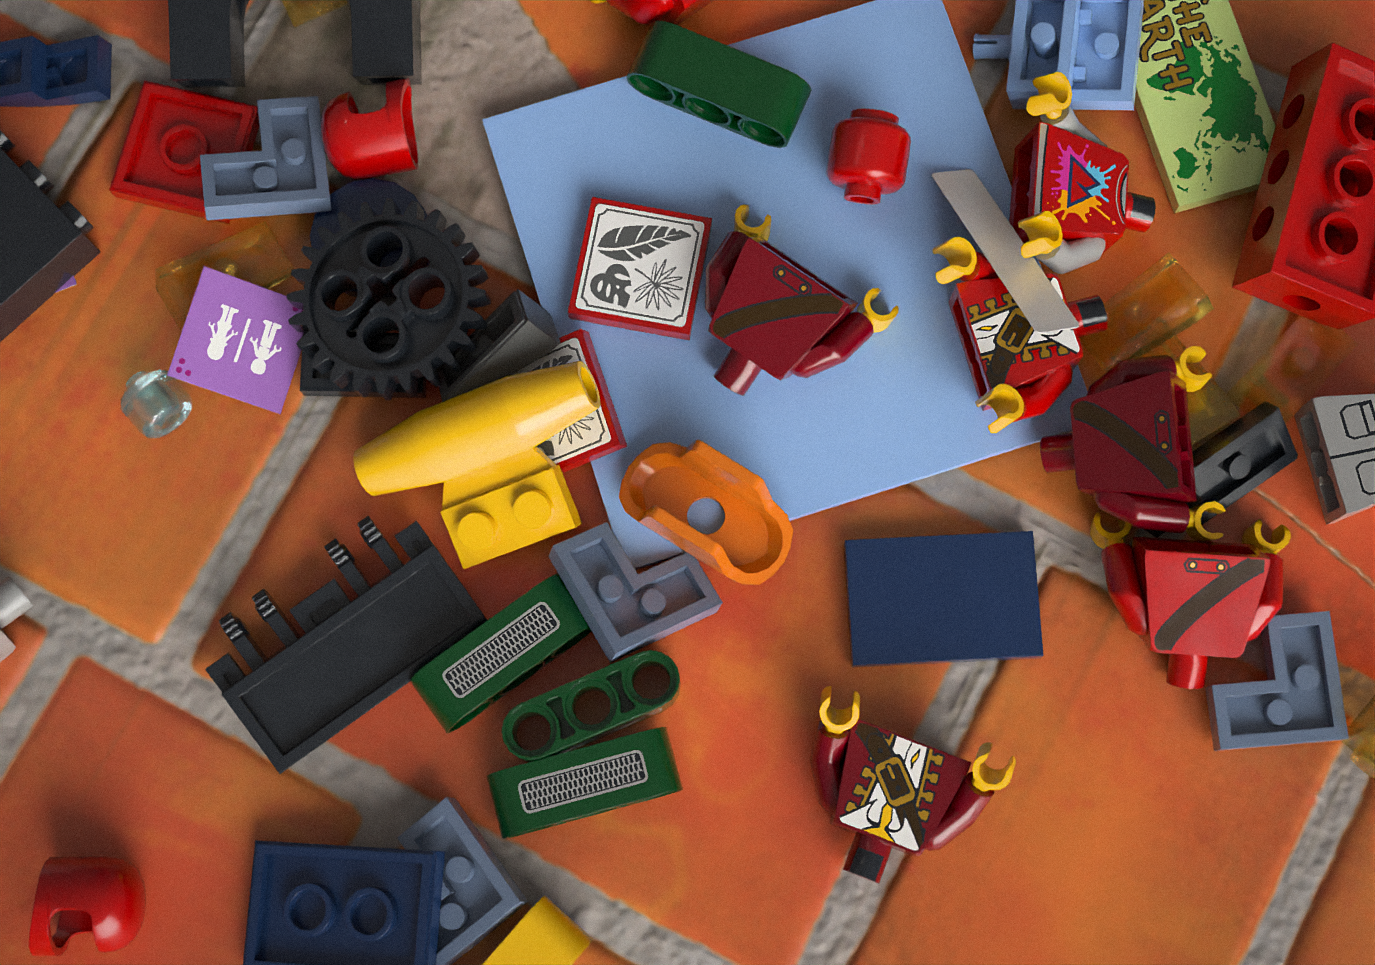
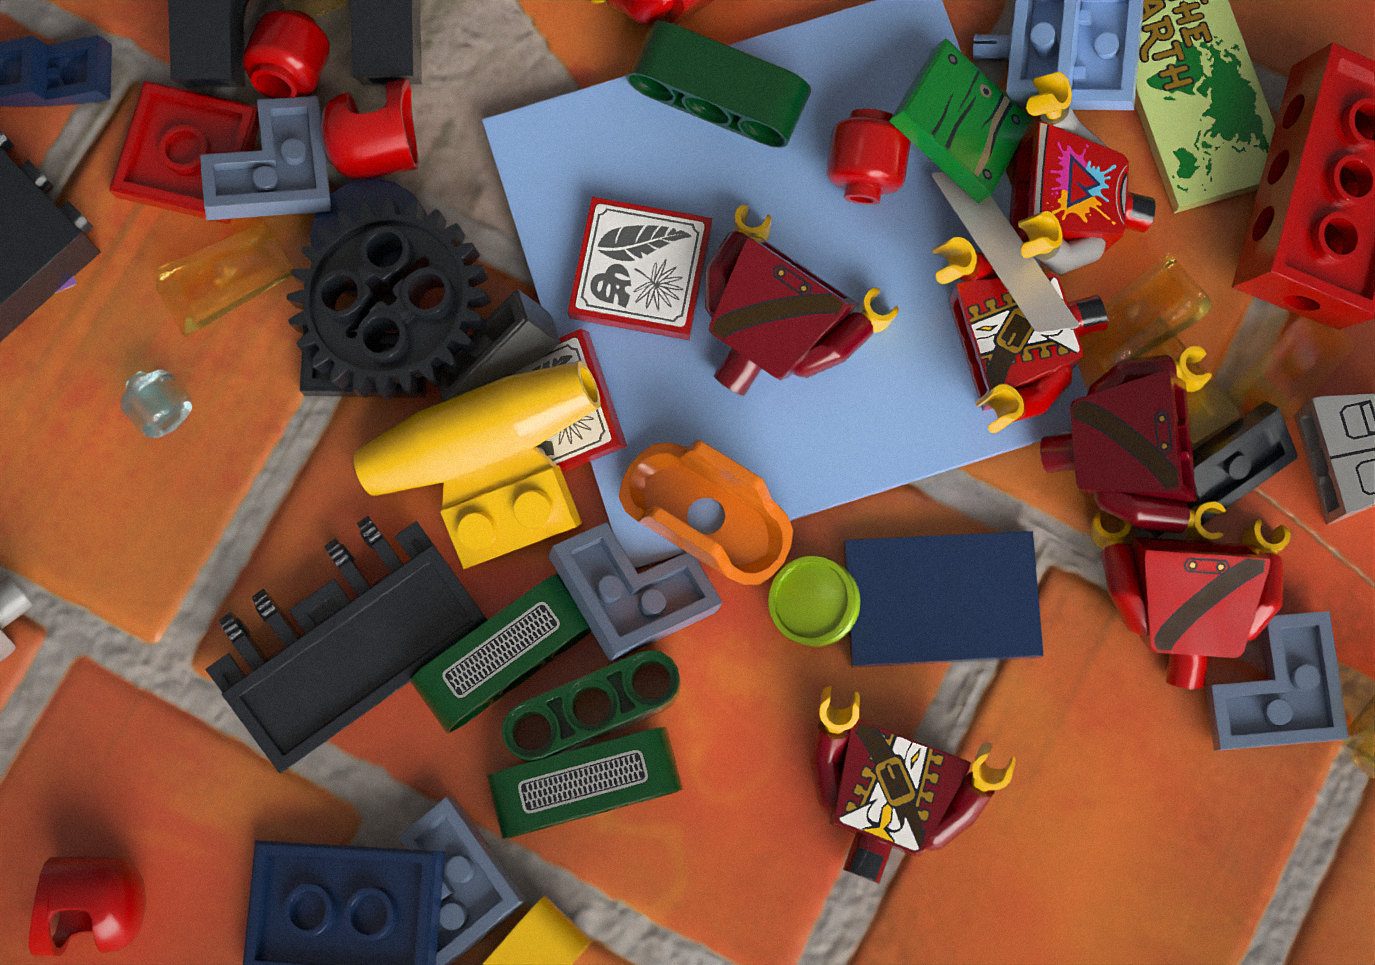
medium lavender sticker [167,266,304,414] -> none
none -> red head [243,10,330,99]
none -> lime piece [768,556,861,647]
none -> green tile [890,38,1032,204]

